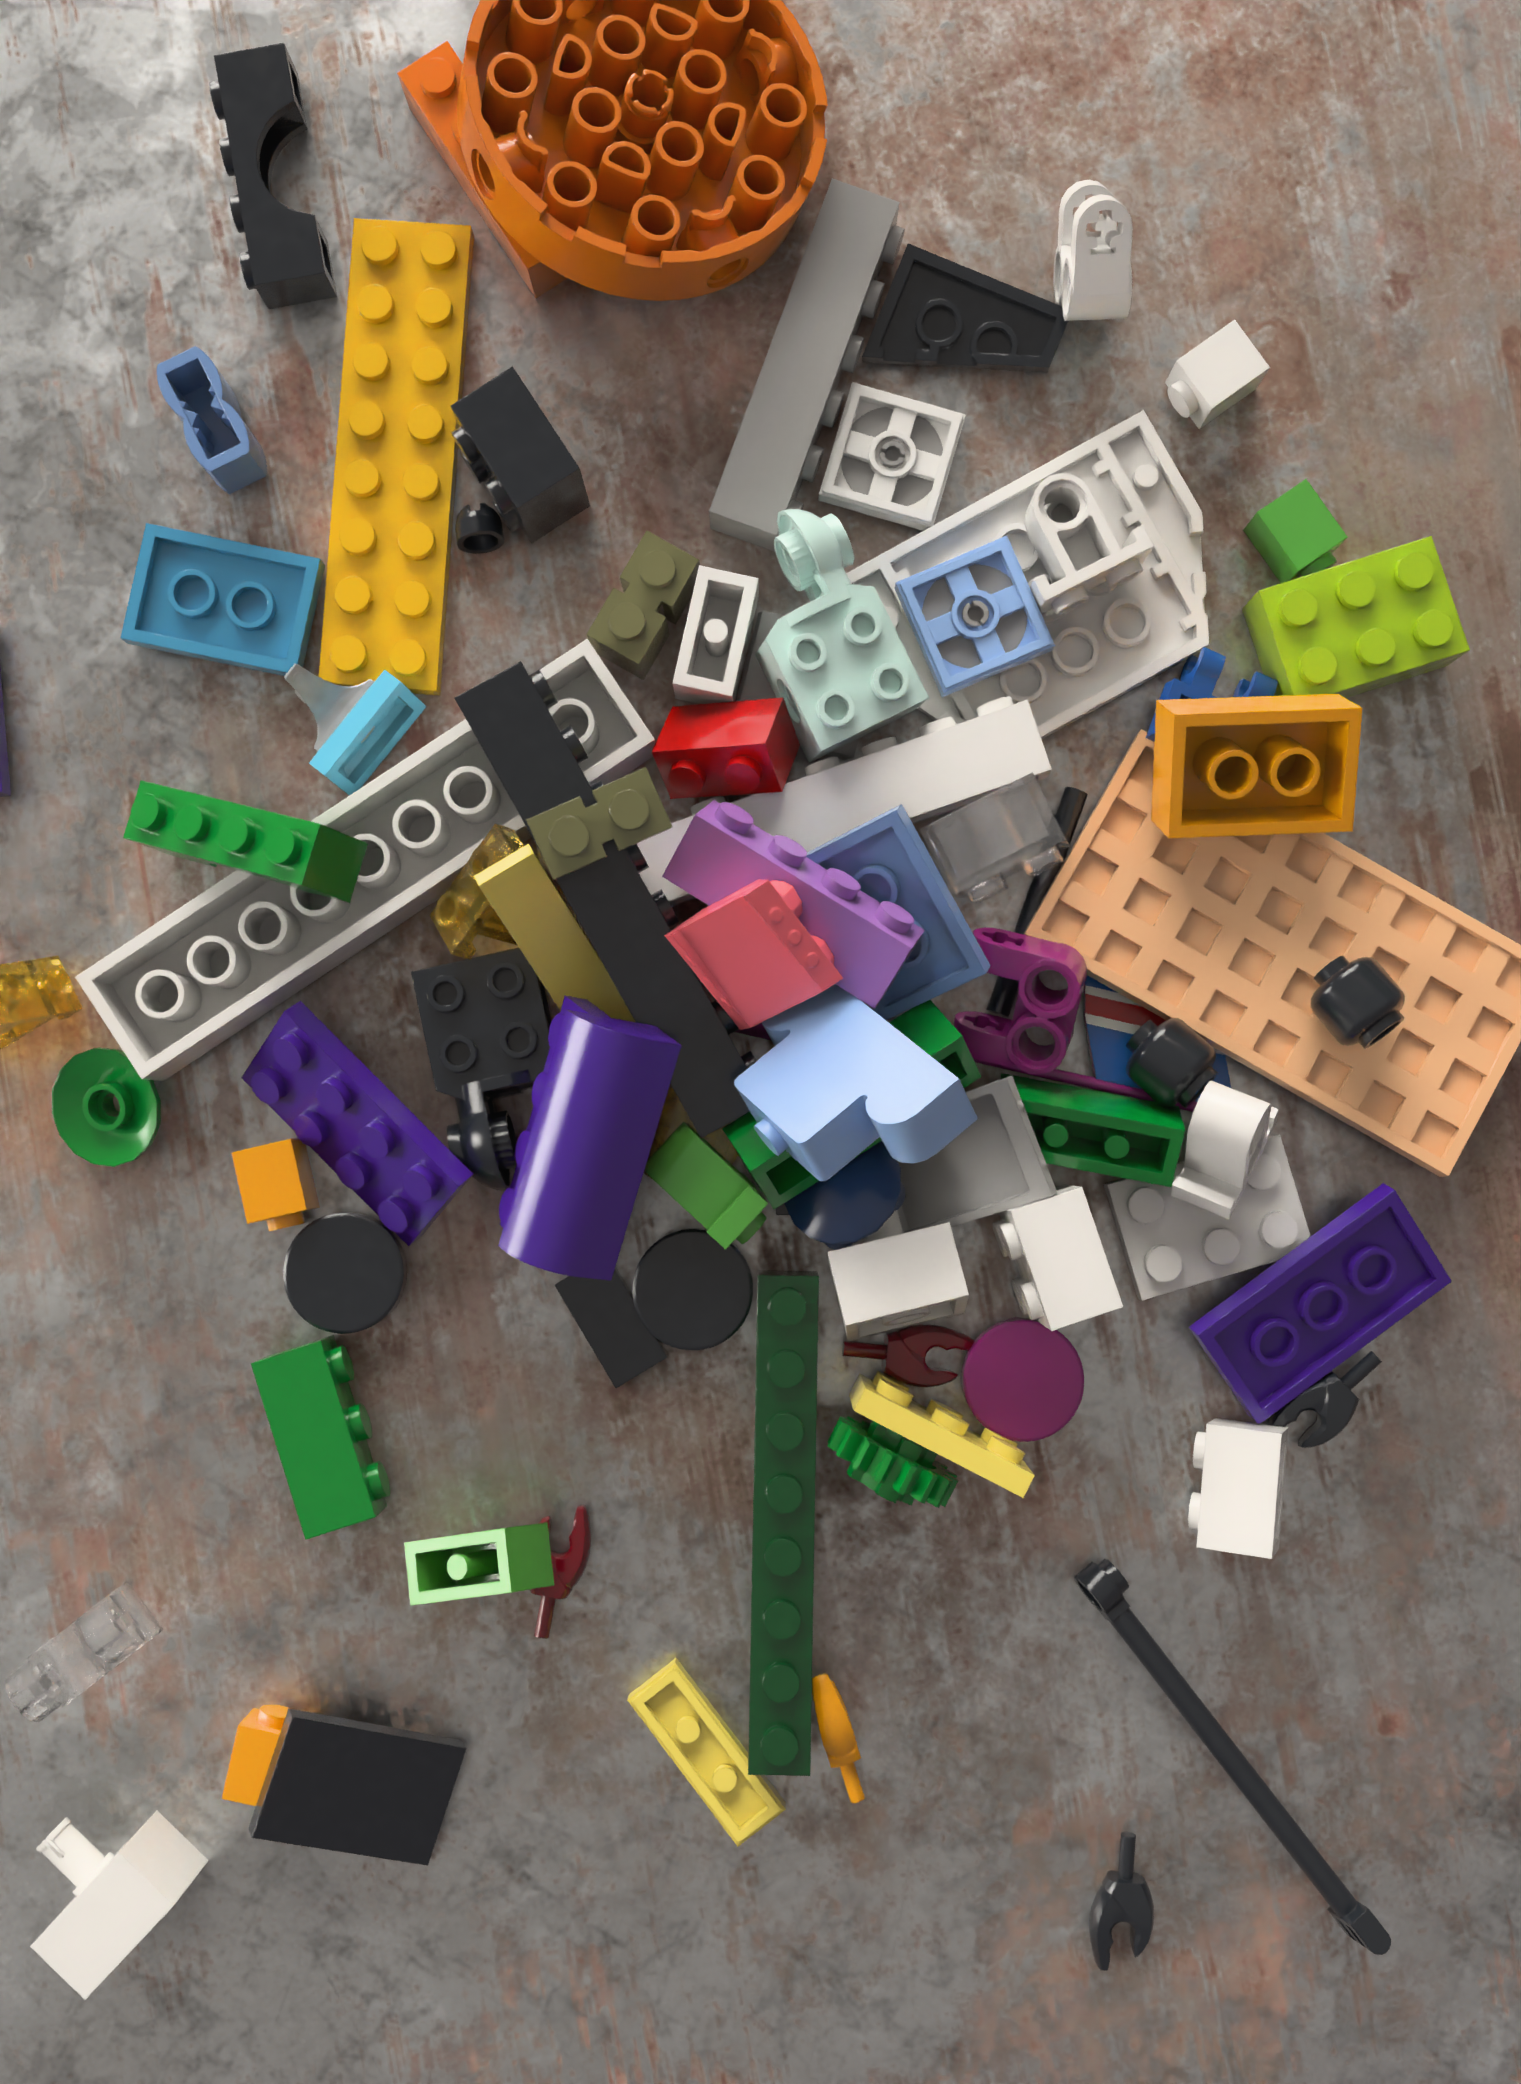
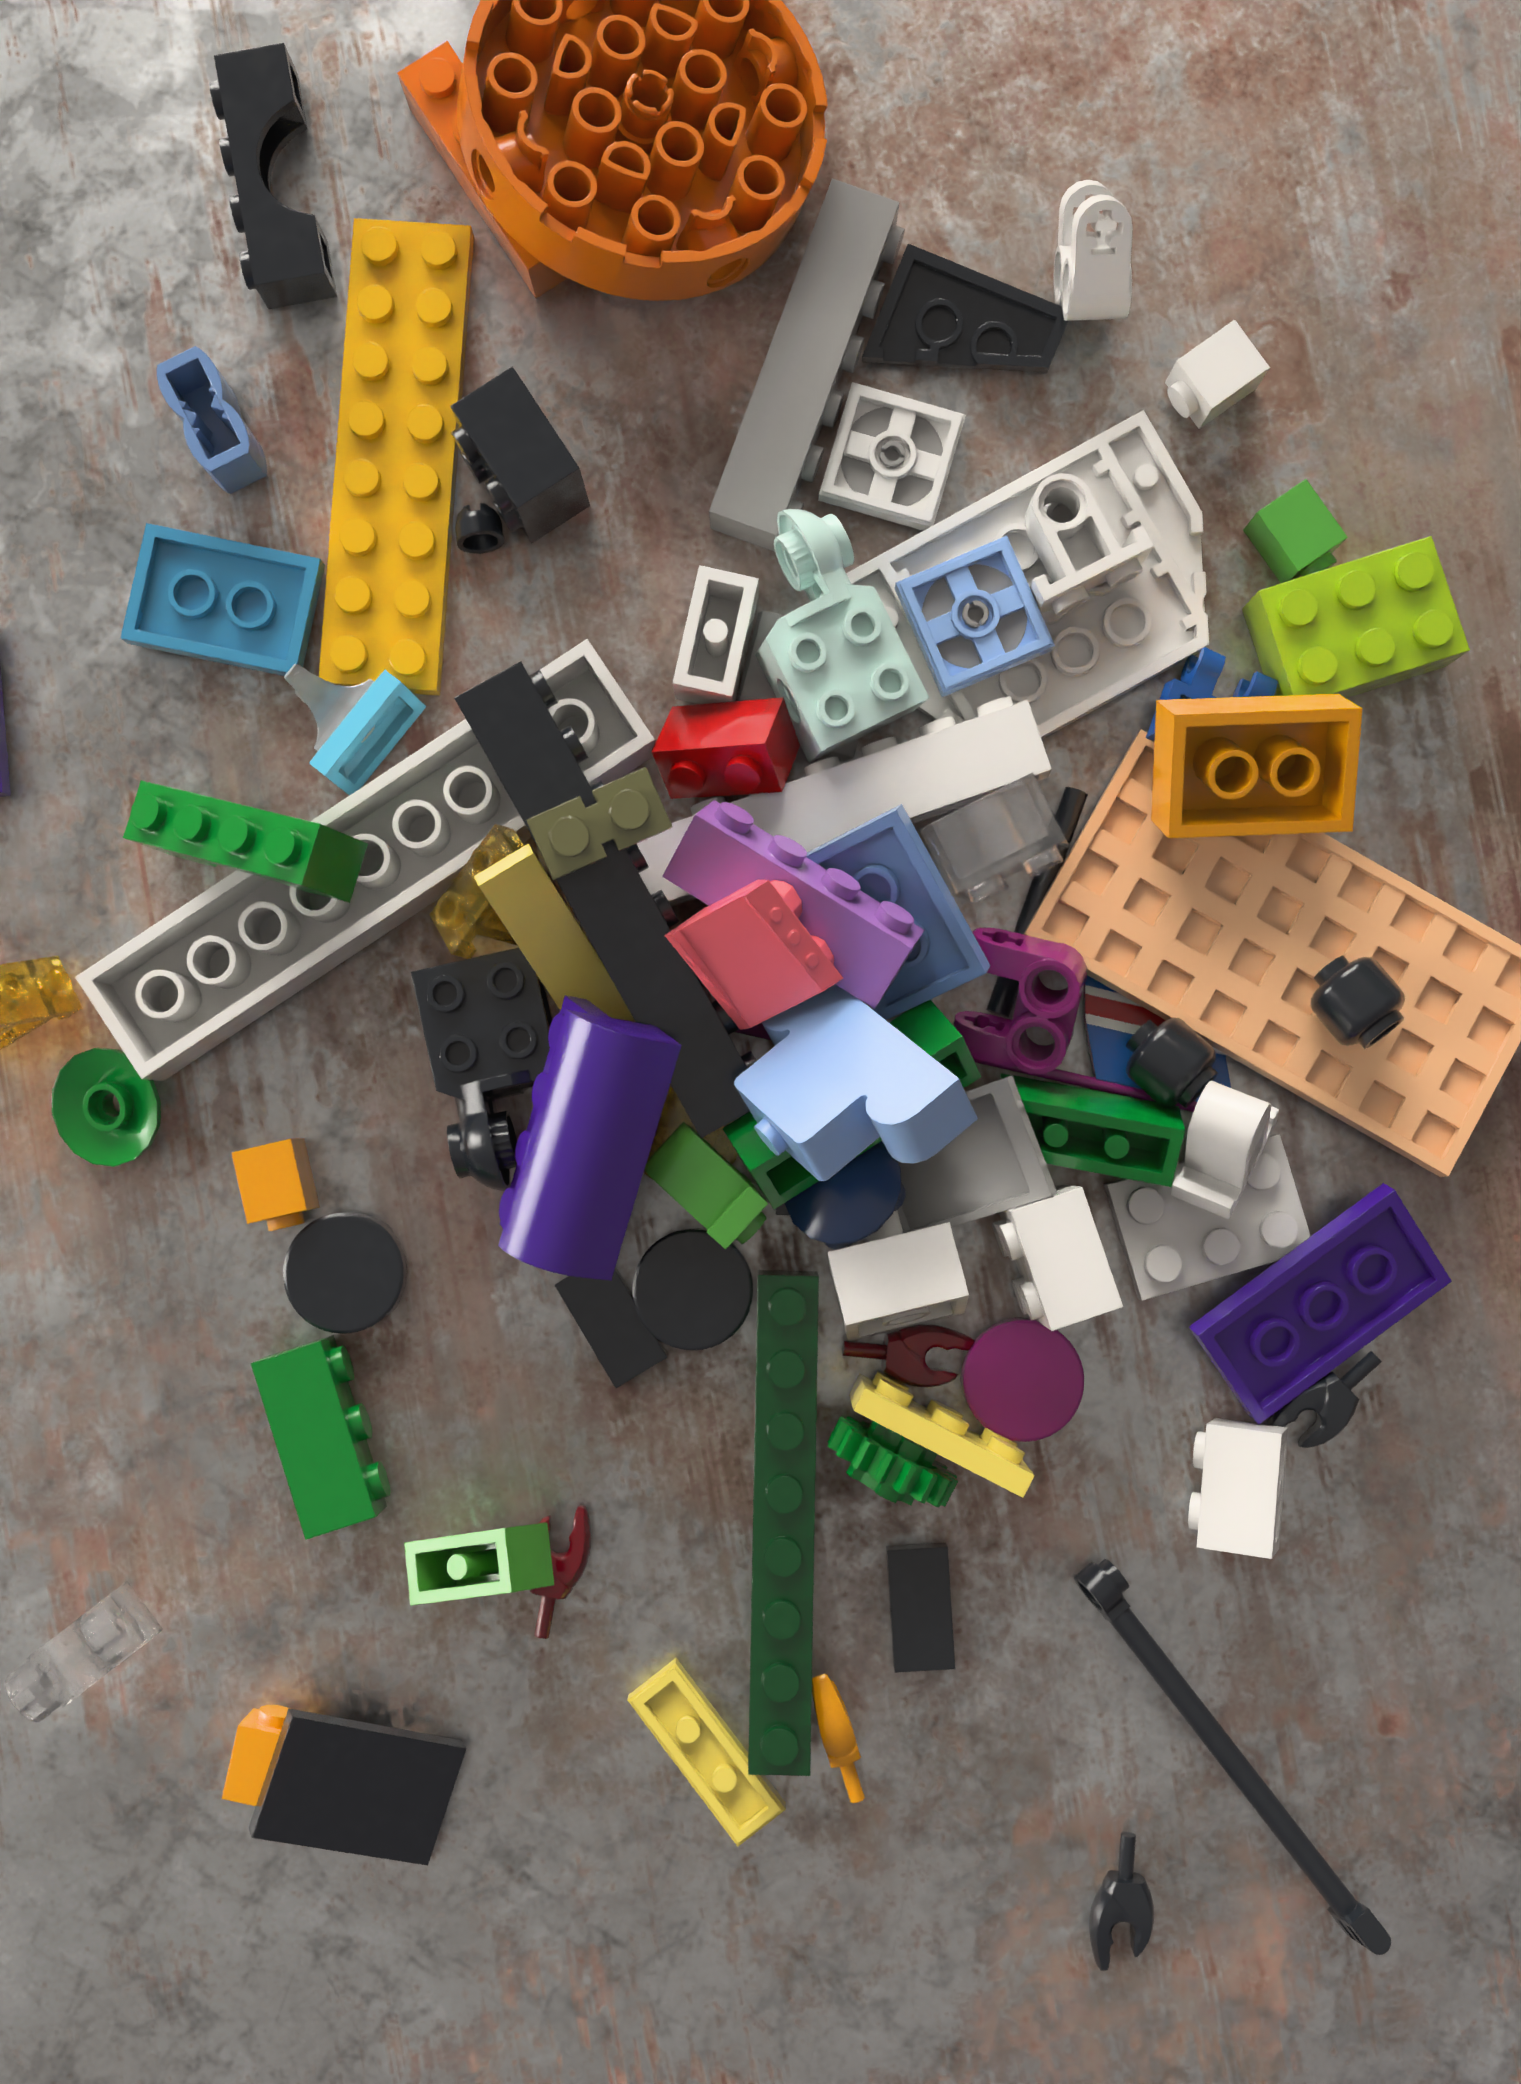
white brick [30,1810,209,2000] -> none
dark purple plate [241,1001,473,1246] -> none
olive piece [586,530,700,680] -> none
none -> black tile [886,1543,955,1673]

